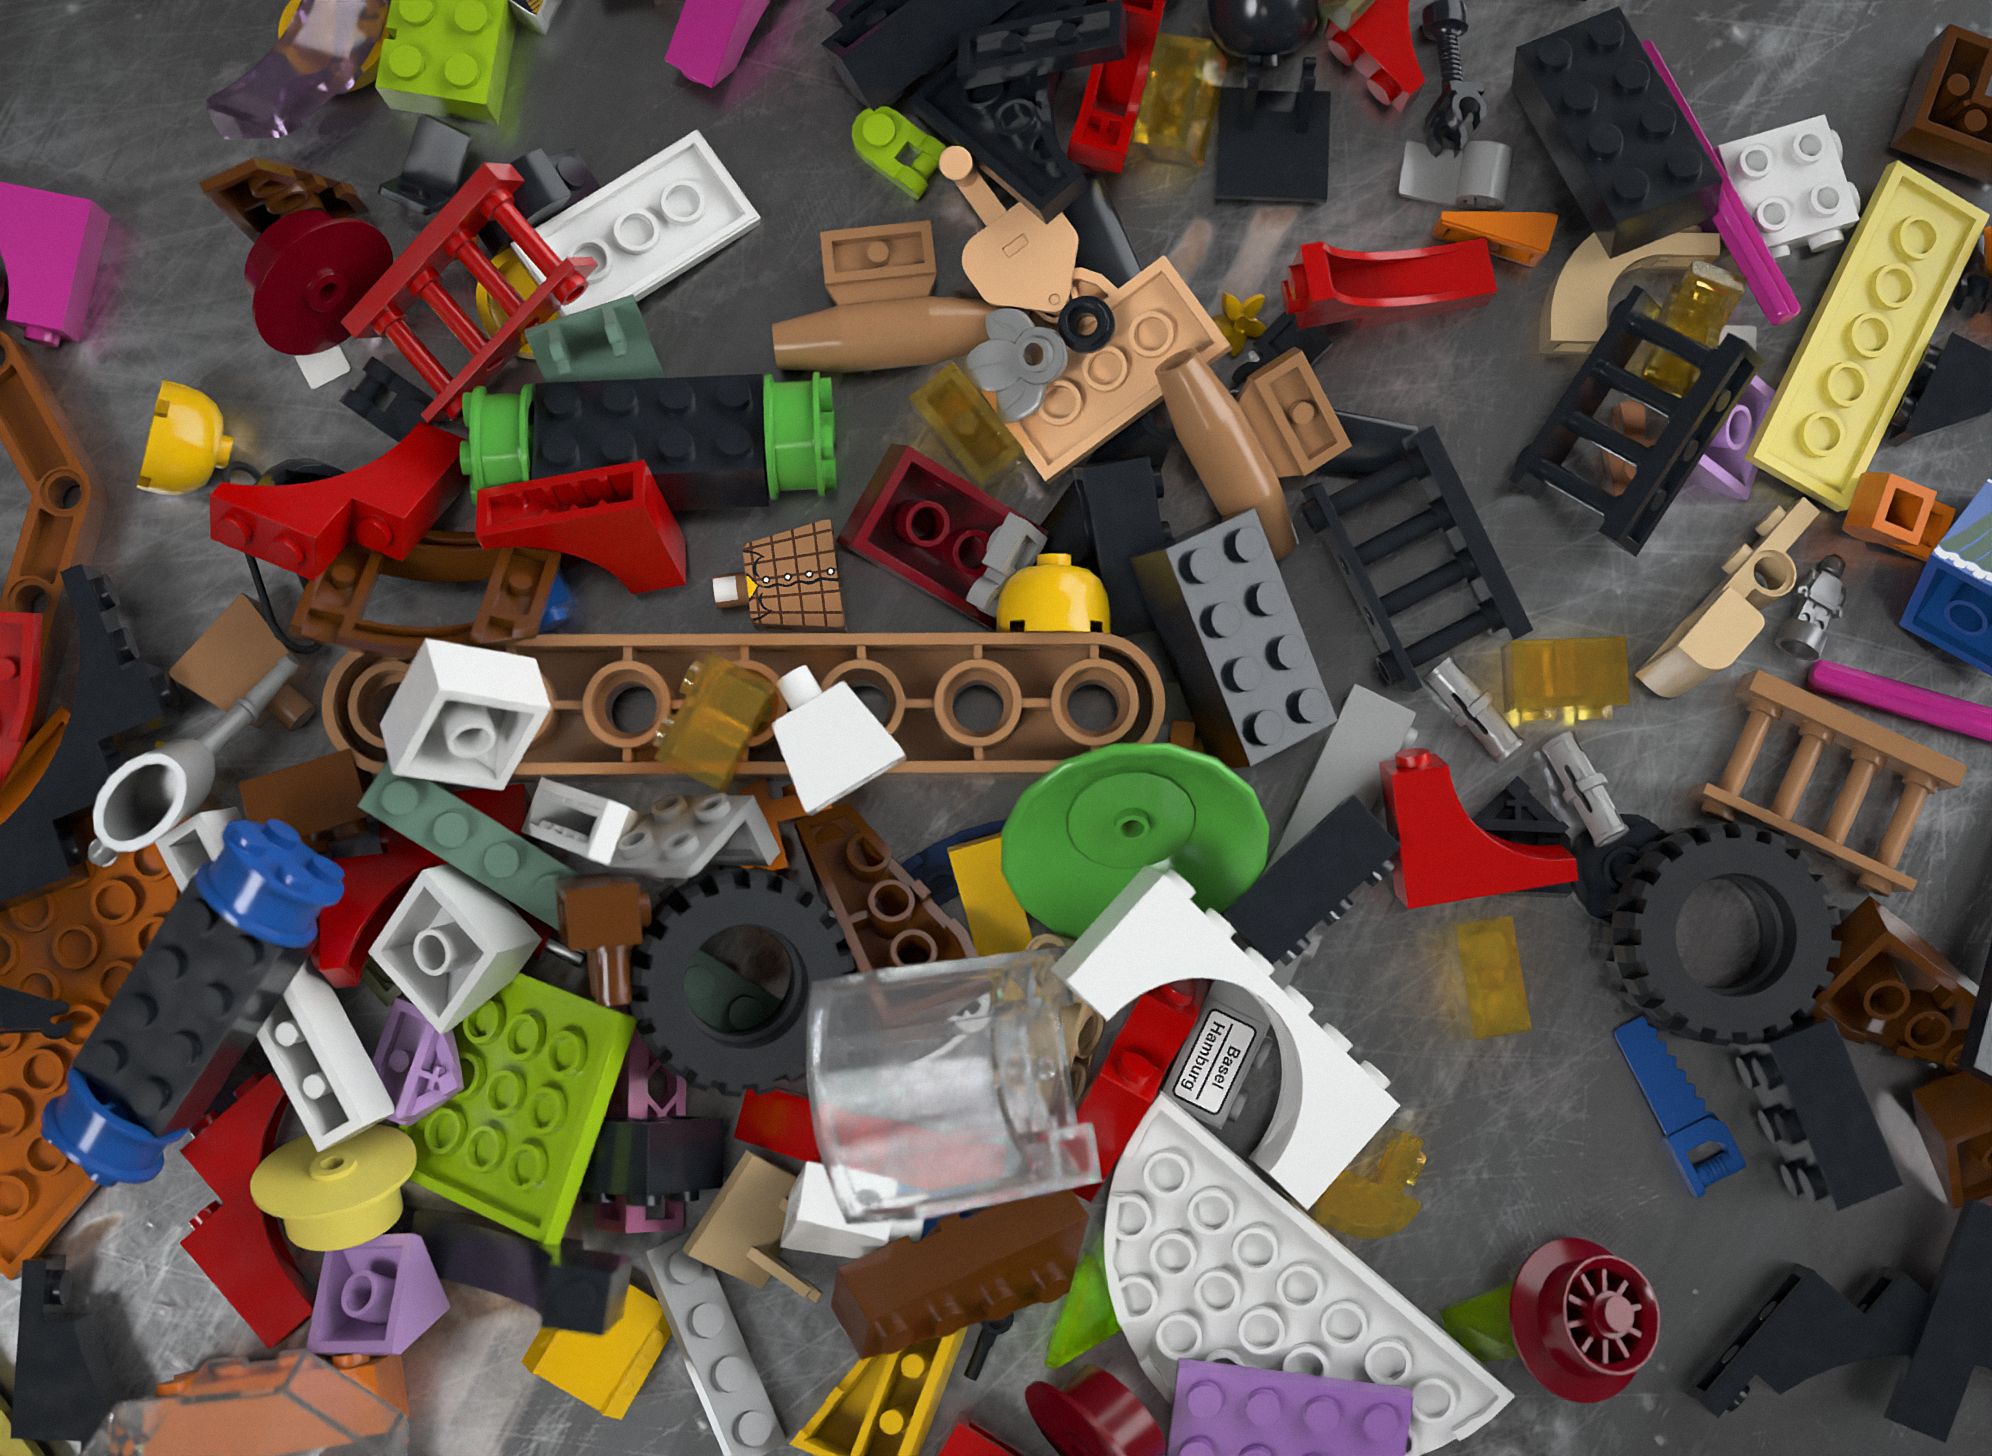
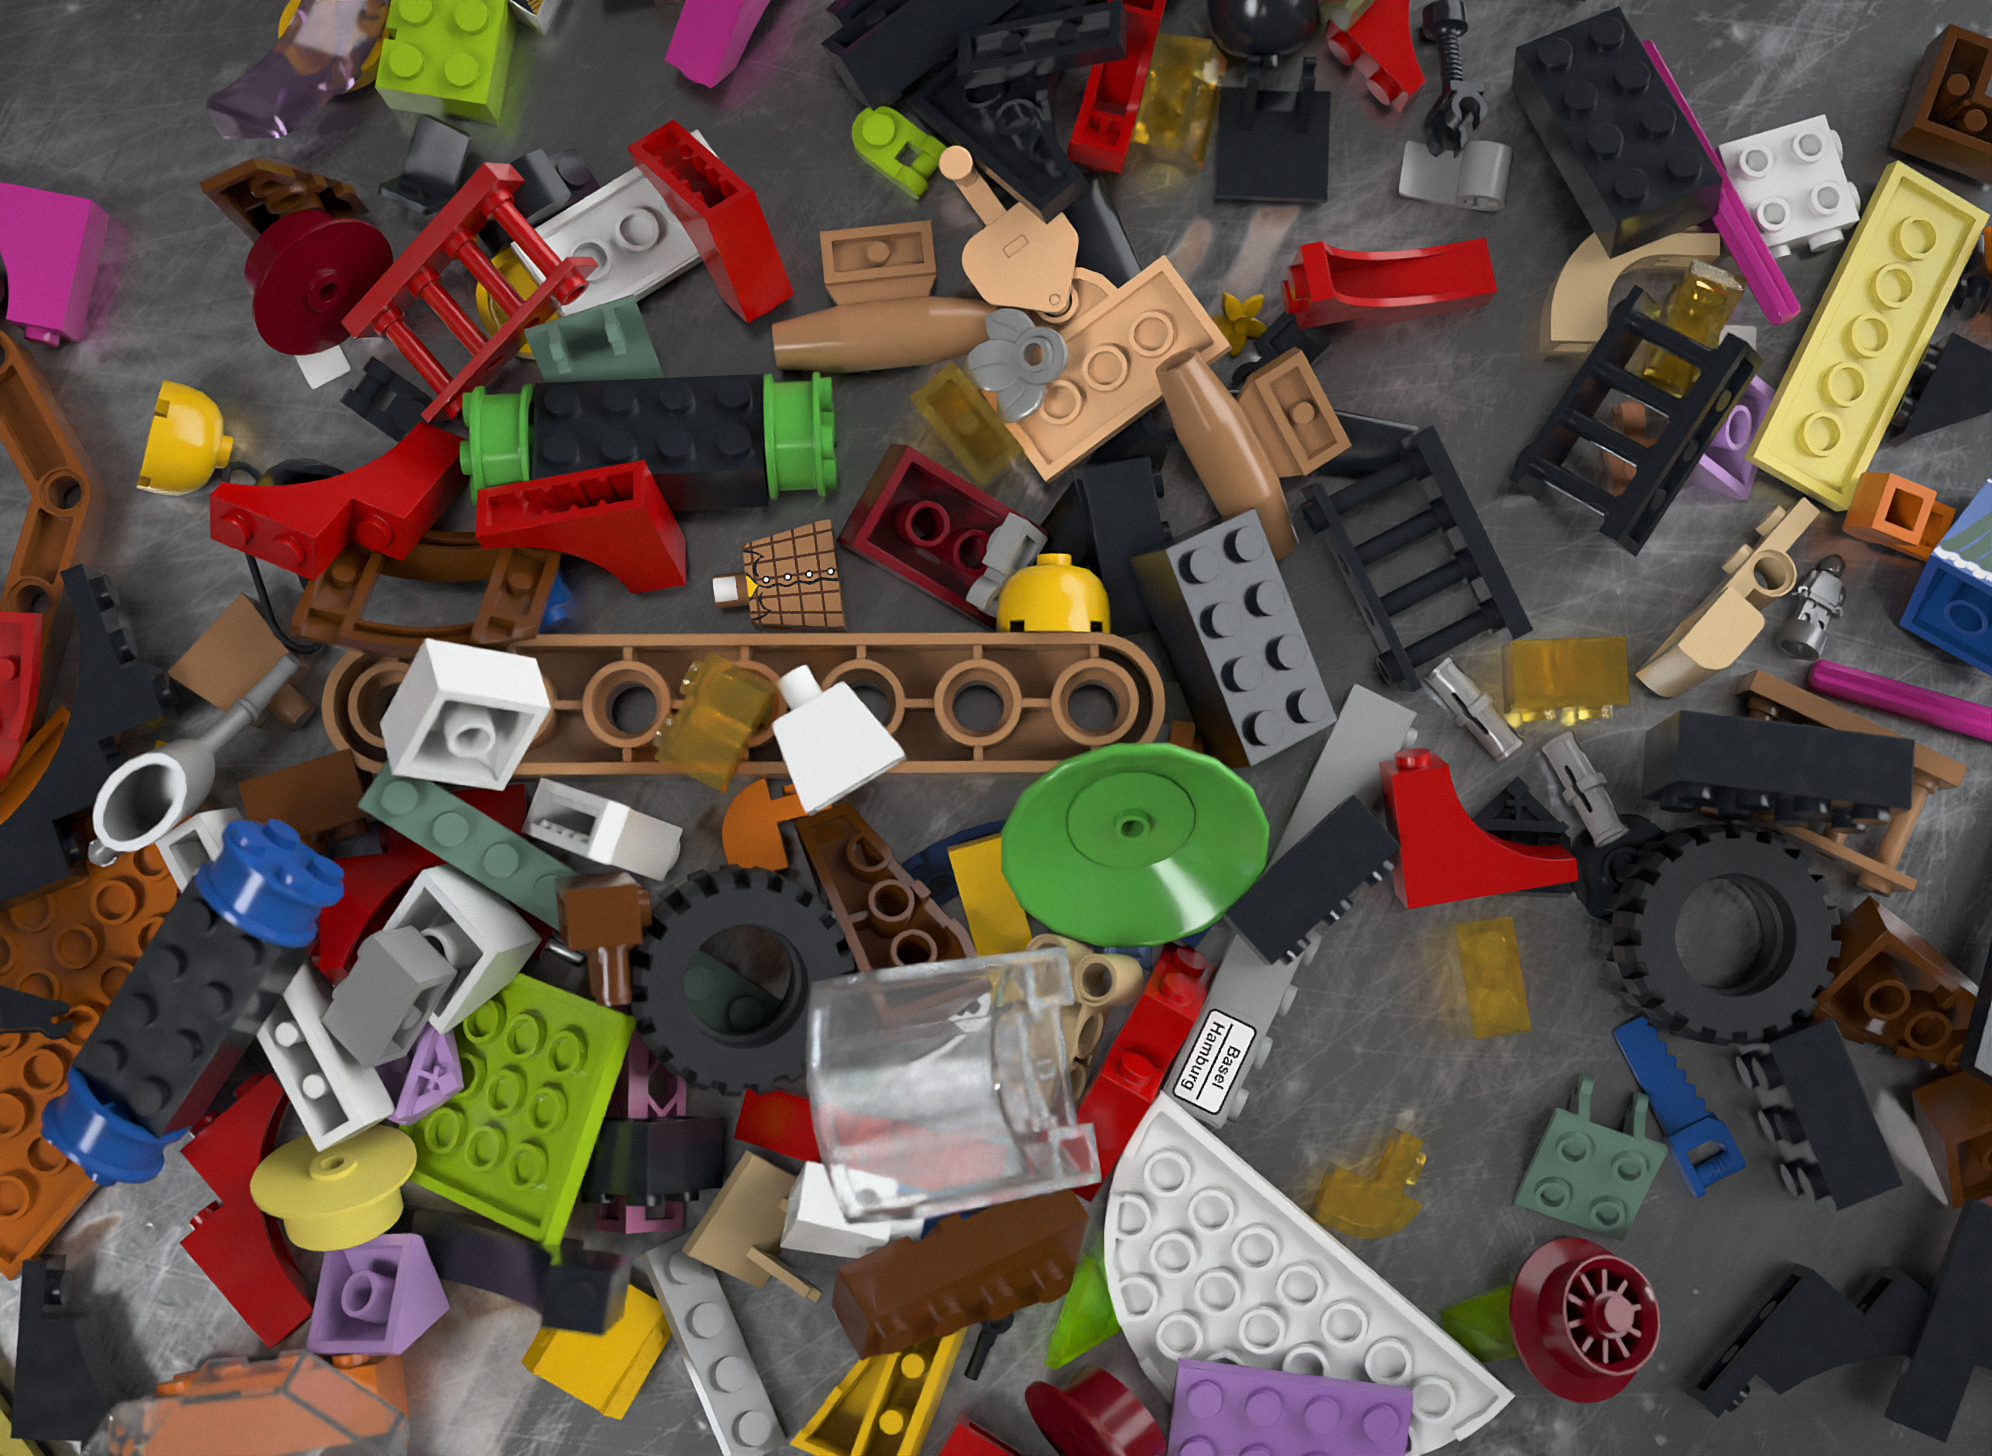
light grey bracket [605,793,781,878] -> none
white arch [1050,865,1400,1210] -> none
black plate [1058,296,1115,354] -> none
orange slope [1431,211,1559,268] -> none
none -> light grey brick [321,925,458,1069]
none -> red arch [627,119,794,323]
none -> sand green plate [1514,1072,1668,1241]
none -> black brick [1641,710,1915,834]

